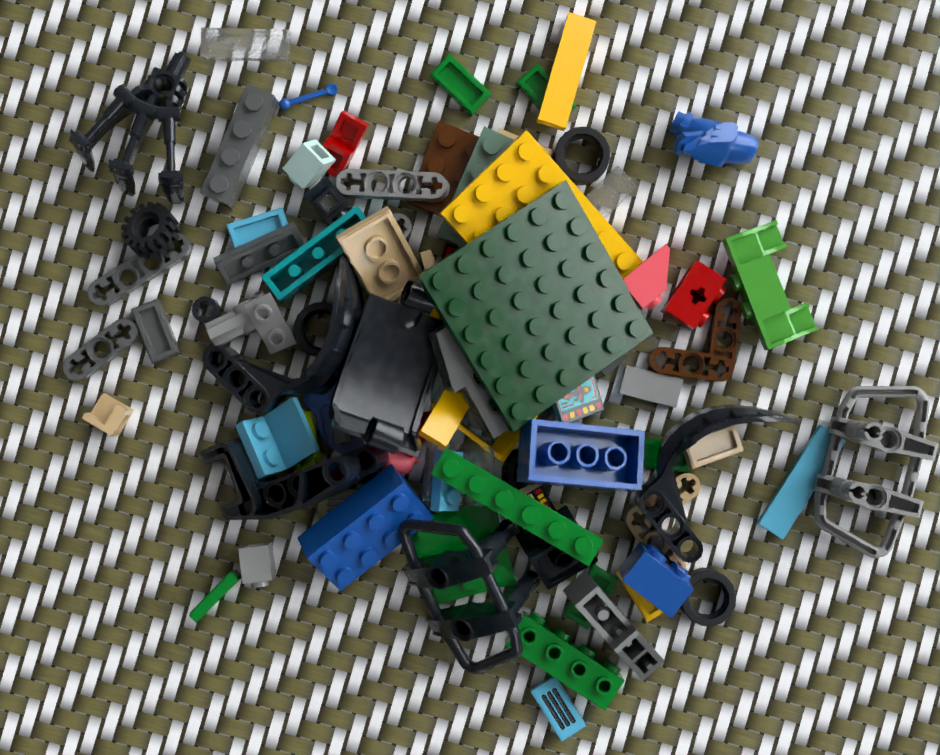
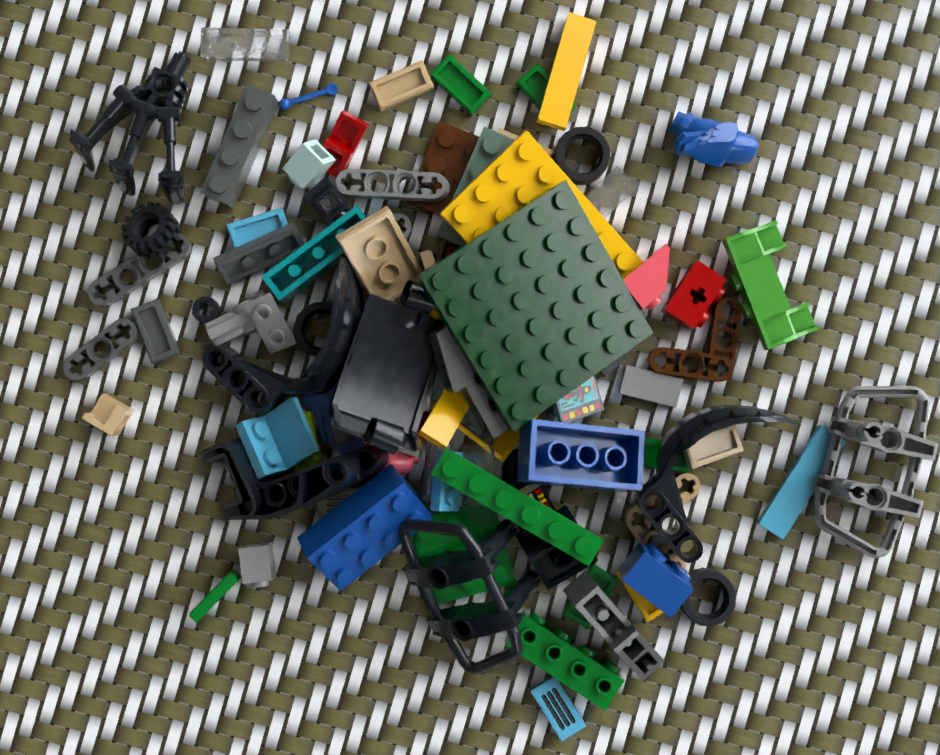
none -> tan tile [369,60,434,112]

